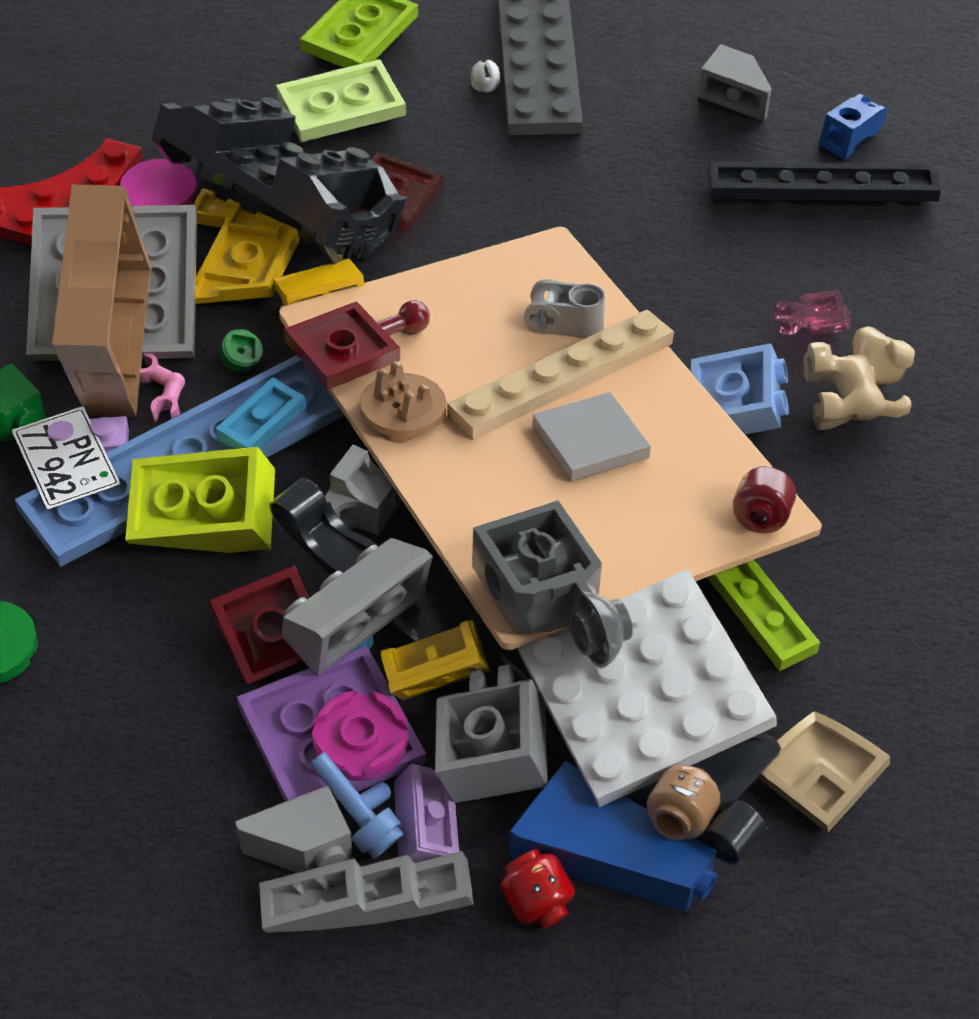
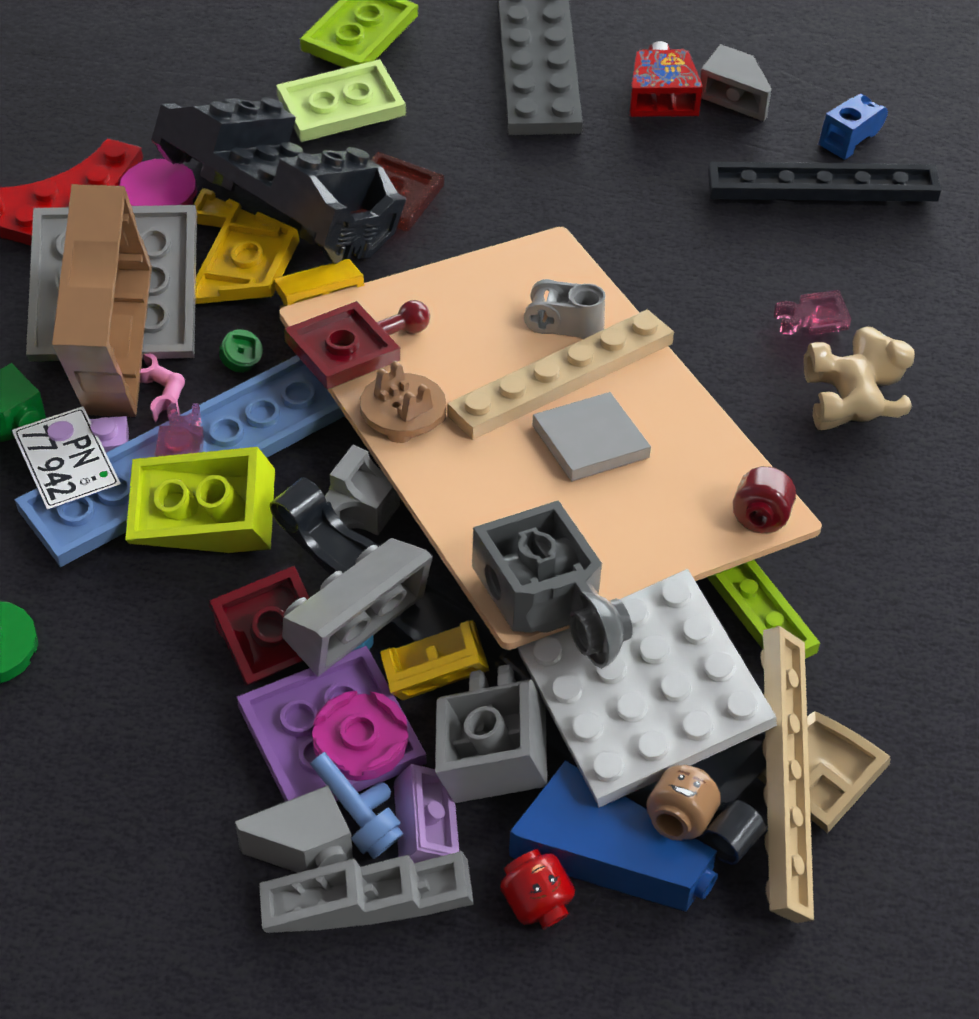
dark azure plate [216,377,306,450] -> none
white hinge [471,60,500,92] -> none
light blue plate [691,343,789,434] -> none
none -> clear pink plate [155,403,204,457]
none -> red torso [629,42,703,117]
none -> tan plate [761,626,814,923]

